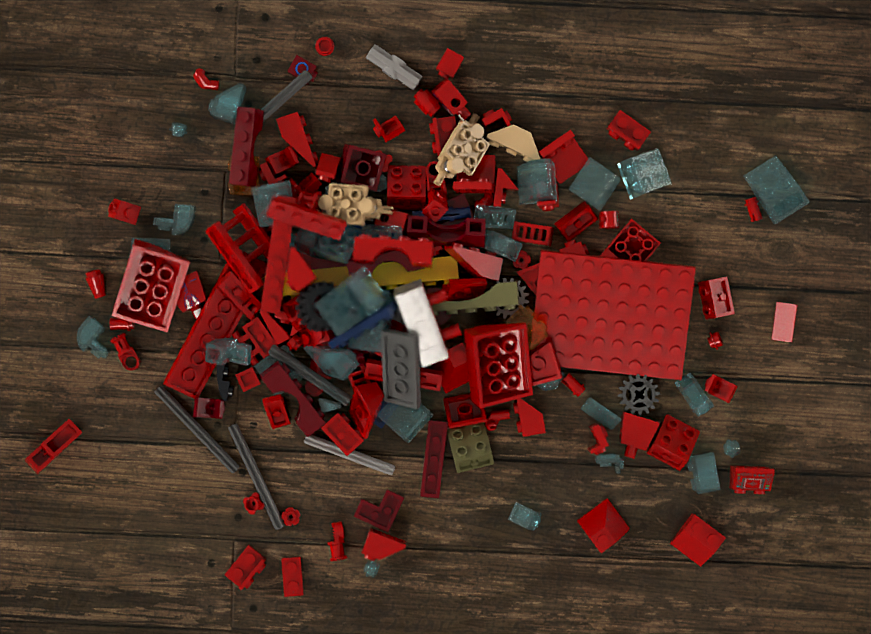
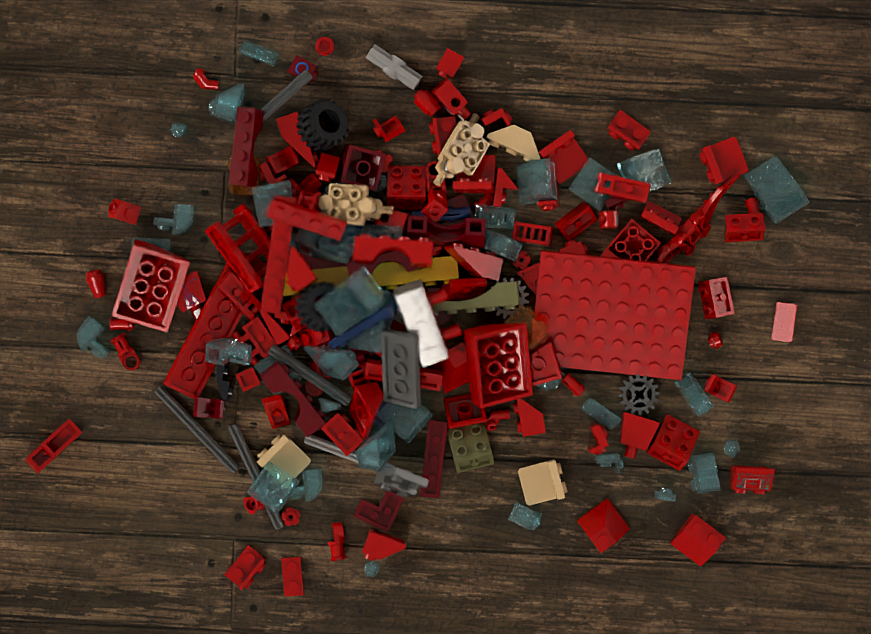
none -> clear light blue slope [239,40,280,67]
none -> clear light blue plate [246,461,300,514]
none -> tan bracket [257,434,311,487]
none -> clear light blue brick [285,468,323,502]
none -> black tyre [296,99,350,151]
none -> clear light blue slope [356,418,396,472]
none -> dark grey plate [374,467,429,498]
none -> tan bracket [518,459,567,505]
none -> red plate [594,173,651,204]
none -> dark red bracket [605,197,630,211]
none -> red bracket [639,201,681,235]
none -> clear light blue plate [654,487,676,502]
none -> red animal [655,173,740,263]
none -> red bracket [699,137,748,186]
none -> red bracket [724,213,765,243]

